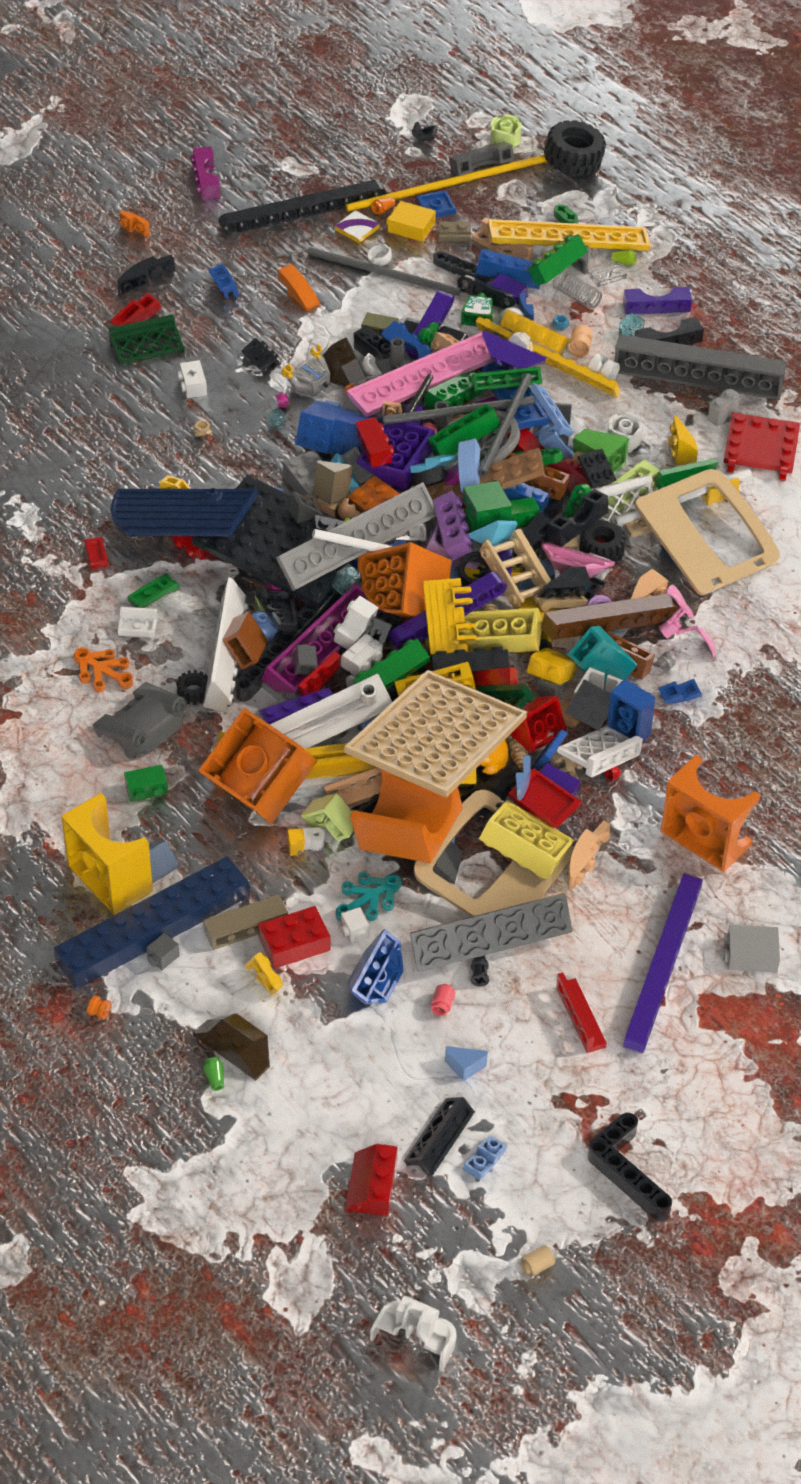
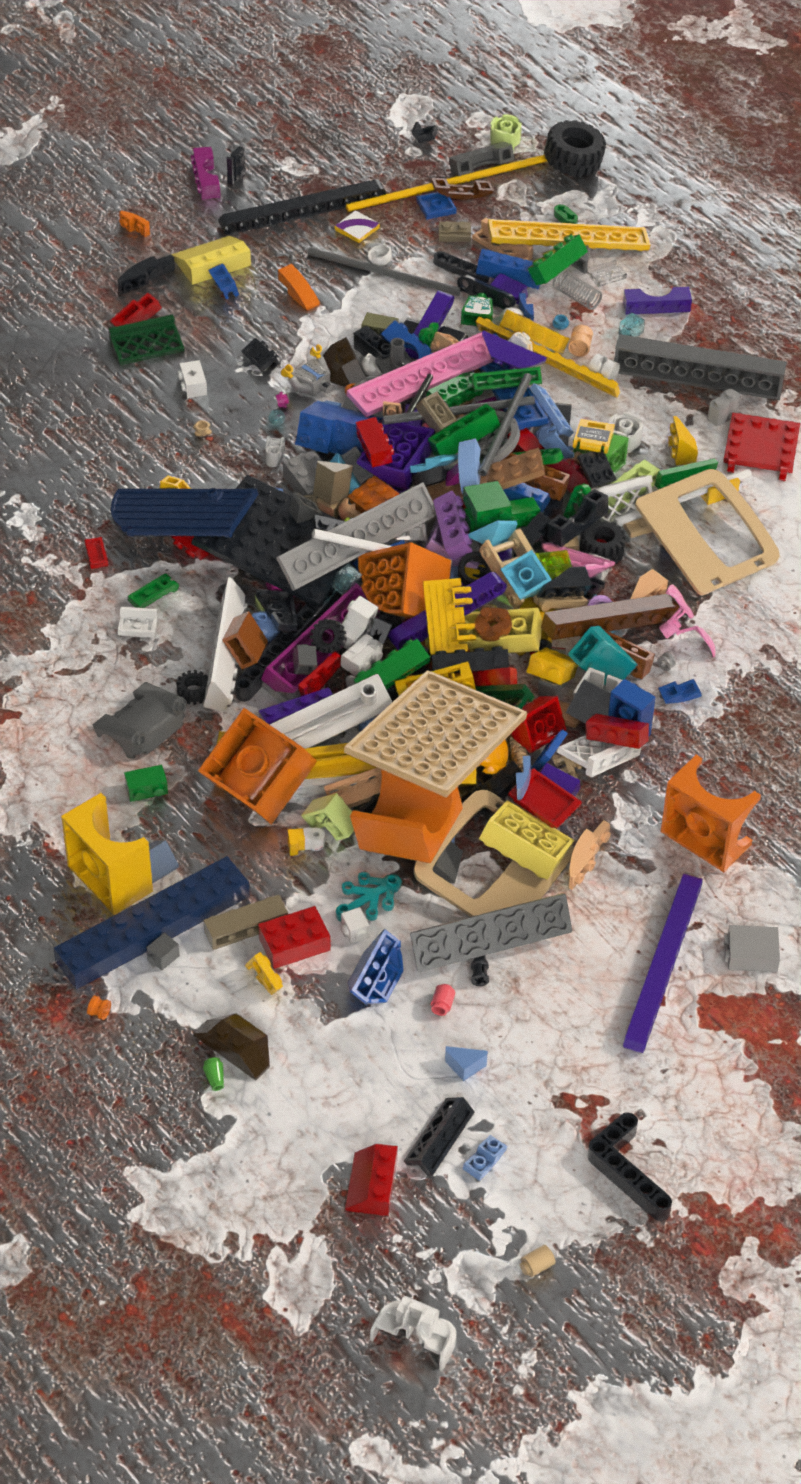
orange plant [73,647,133,692] -> none
orange cone [371,197,395,215] -> none
yellow brick [386,201,436,242] -> none
red fence [556,972,607,1053] -> none
red hinge [604,766,621,782] -> none
lime cone [612,250,637,266] -> none
black arch [634,317,704,345] -> none
none -> light yellow slope [172,236,251,285]
none -> black plate [226,146,246,185]
none -> white piece [265,436,285,467]
none -> black tyre [310,619,347,653]
none -> dark tan slope [415,392,457,434]
none -> reddish brown slope [431,178,494,199]
none -> dark orange plate [474,607,512,641]
none -> medium azure slope [500,550,552,600]
none -> clear neon green wing [535,550,572,580]
none -> yellow container [572,419,615,454]
none -> red brick [586,714,649,749]

